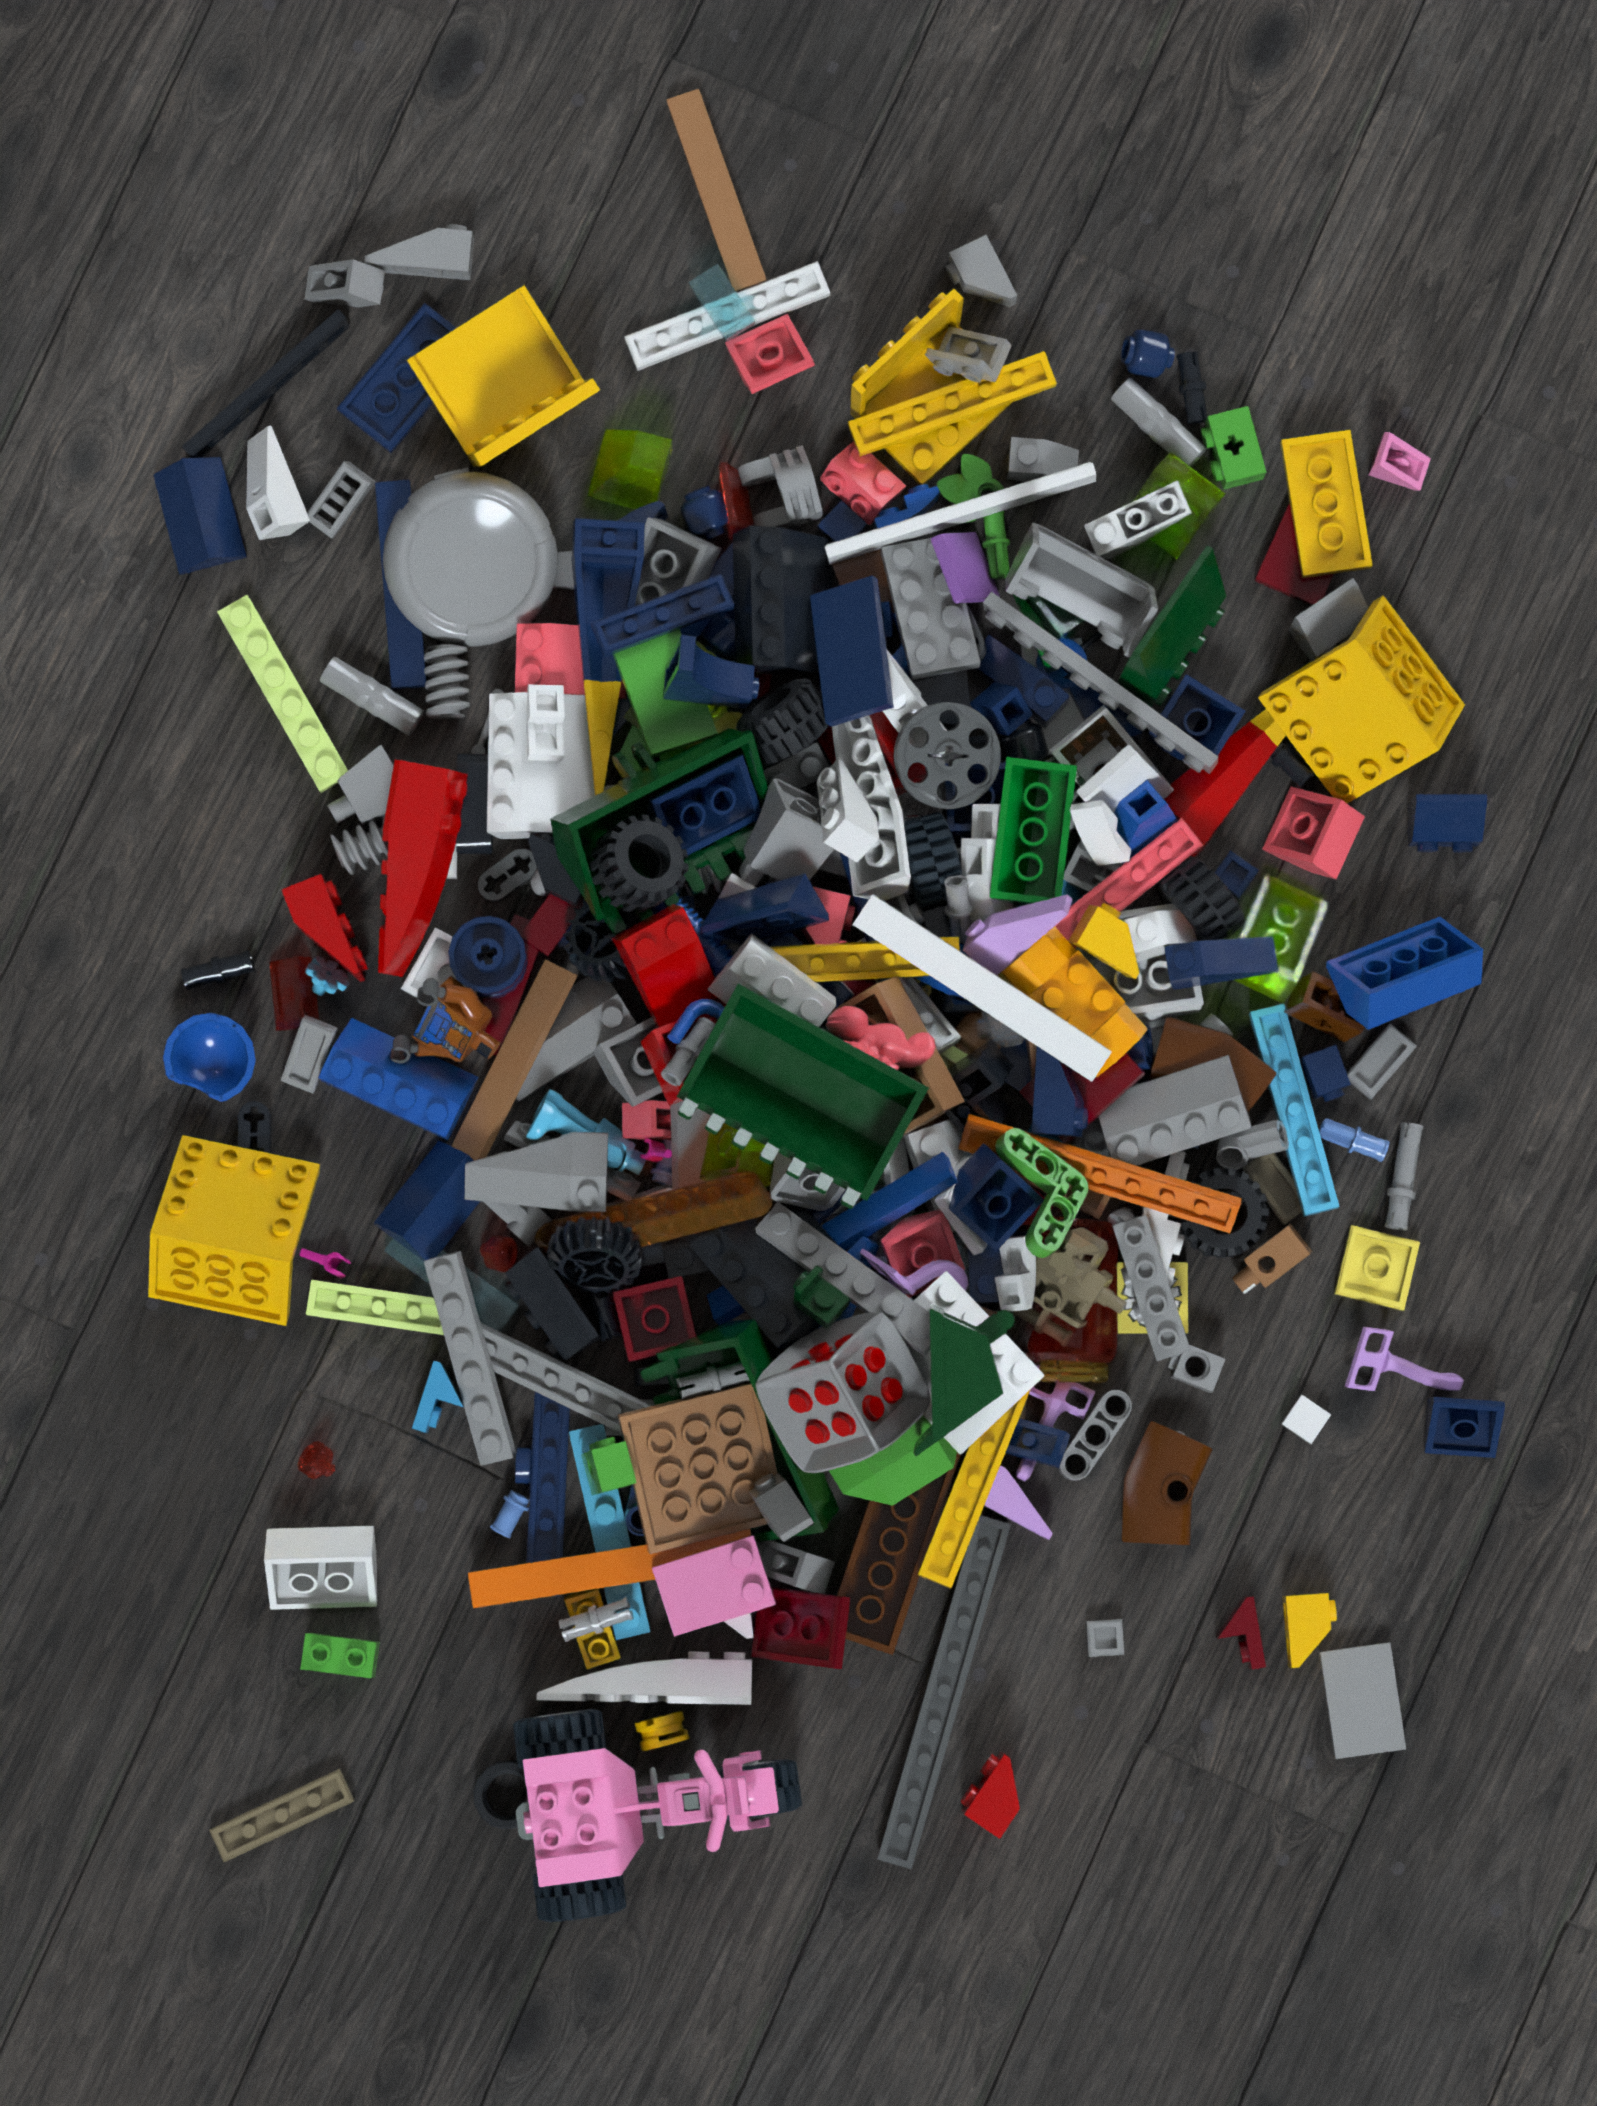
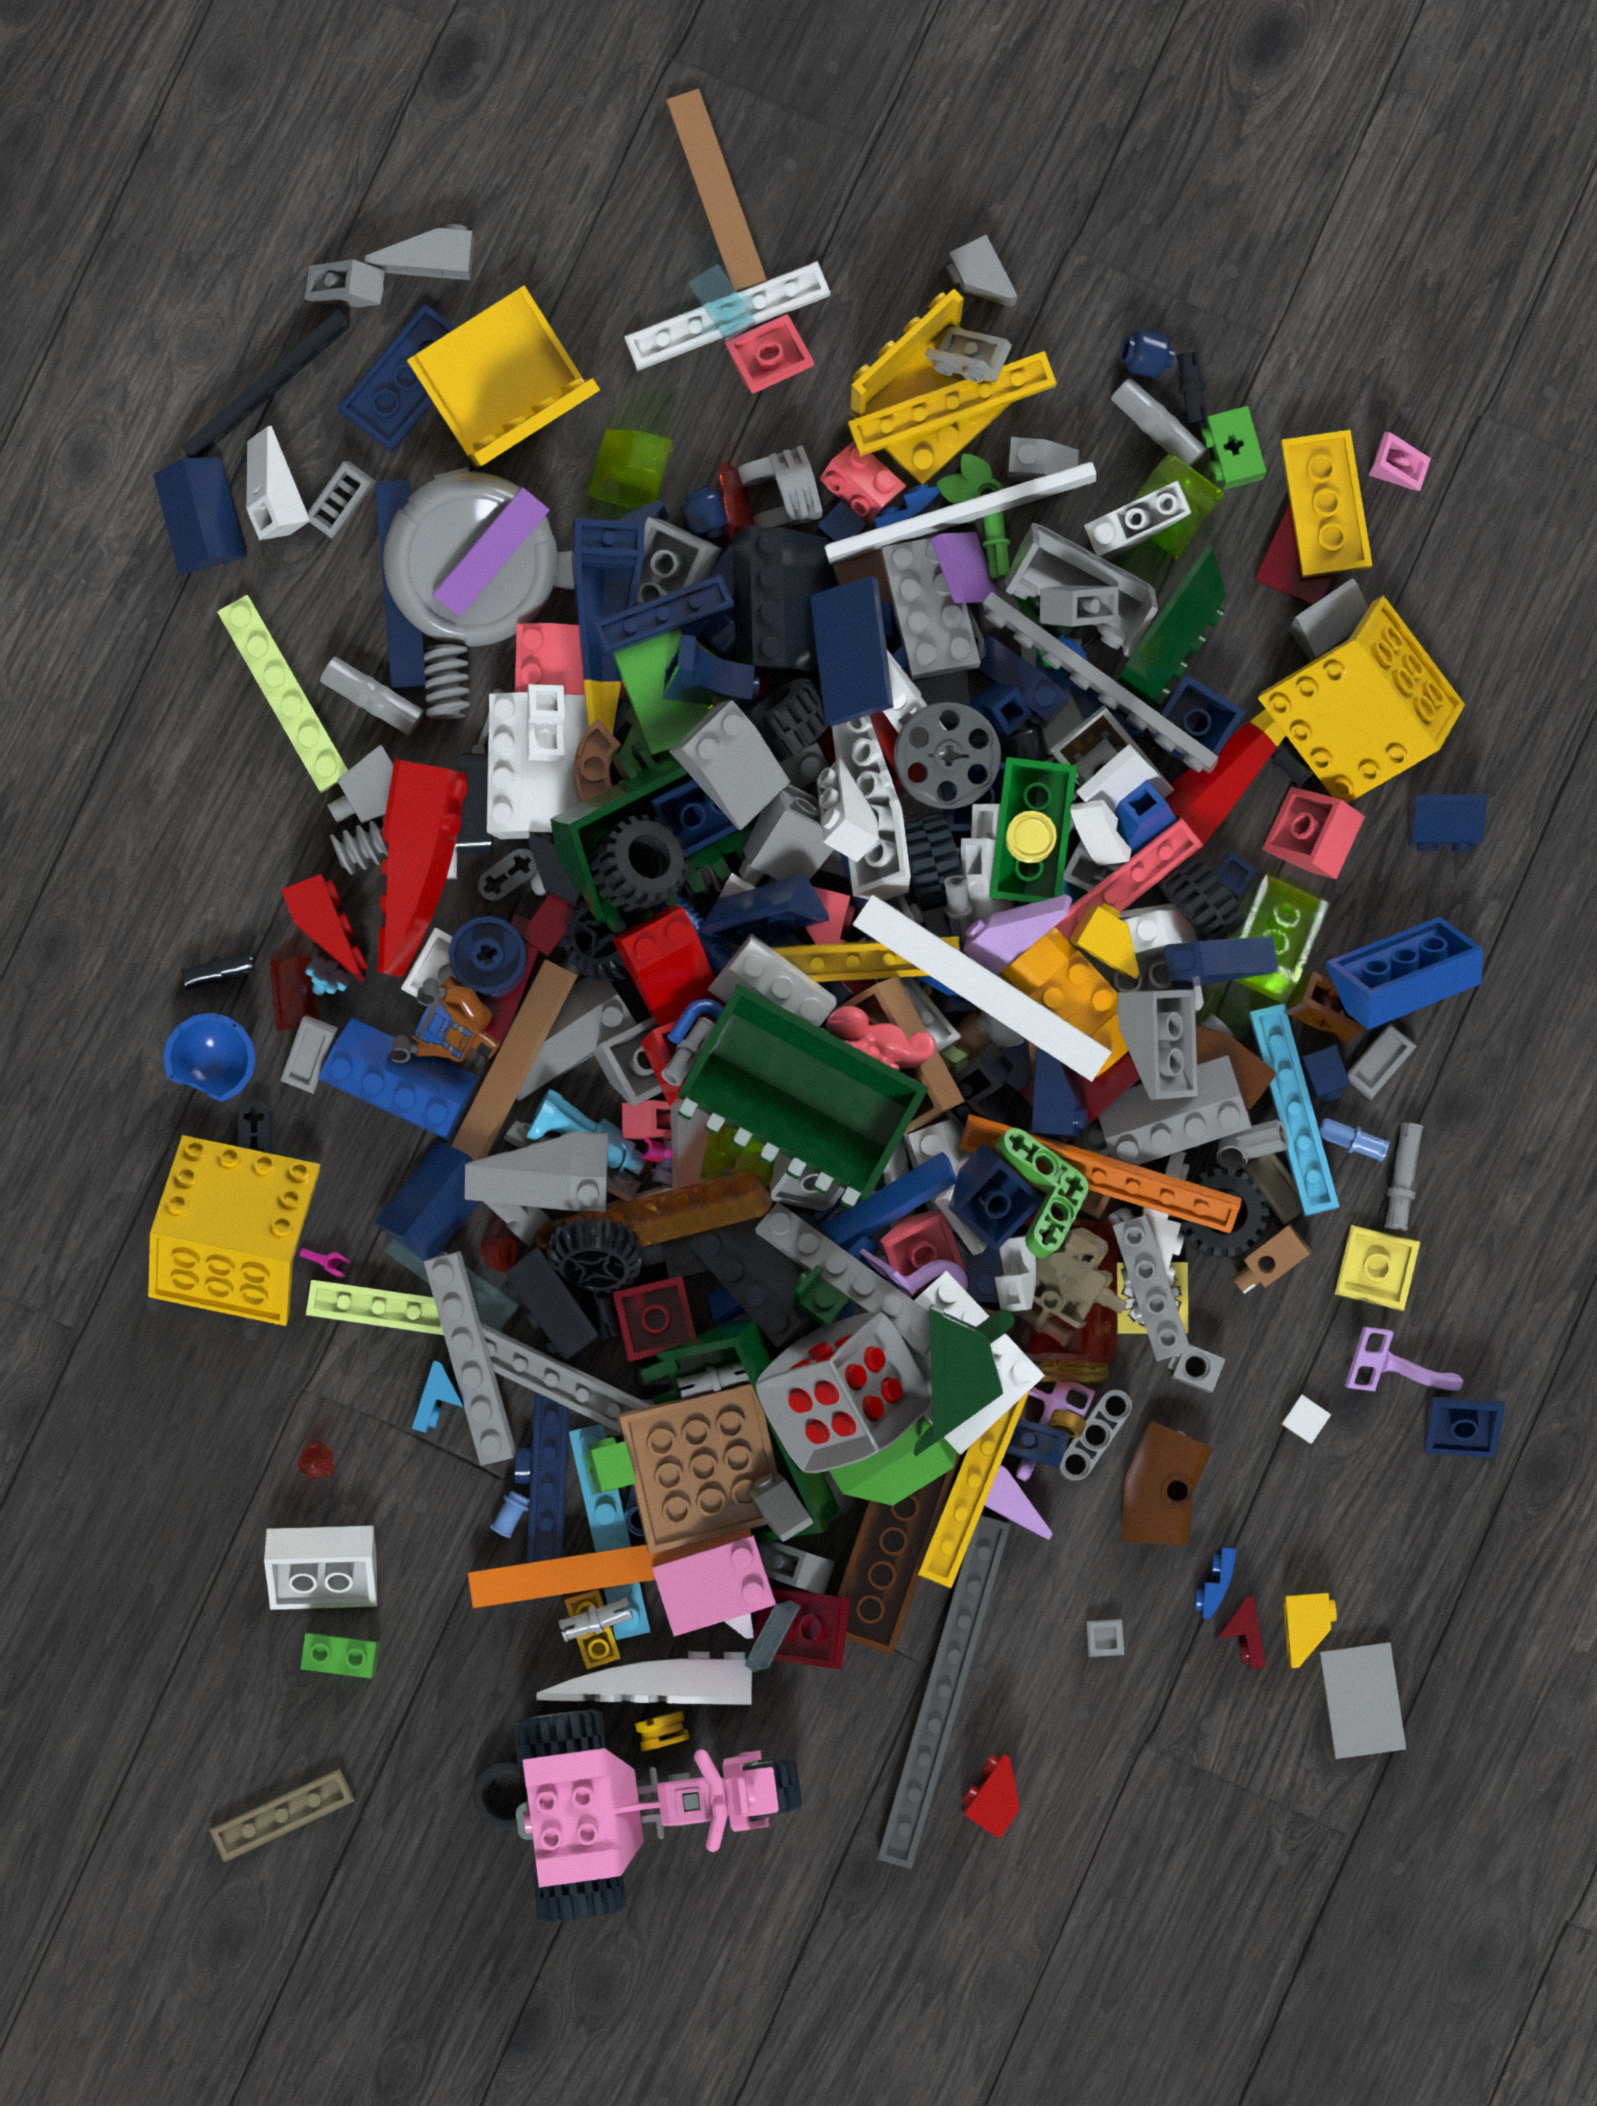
none -> medium lavender tile [432,486,550,618]
none -> nougat tile [574,719,621,803]
none -> light grey slope [669,700,790,830]
none -> clear light blue tile [745,1600,800,1672]
none -> light yellow wheel [1005,811,1057,864]
none -> light grey slope [1039,586,1119,626]
none -> pearl gold tile [1049,1409,1086,1438]
none -> light grey slope [1117,989,1198,1100]
none -> blue slope [1194,1548,1236,1619]

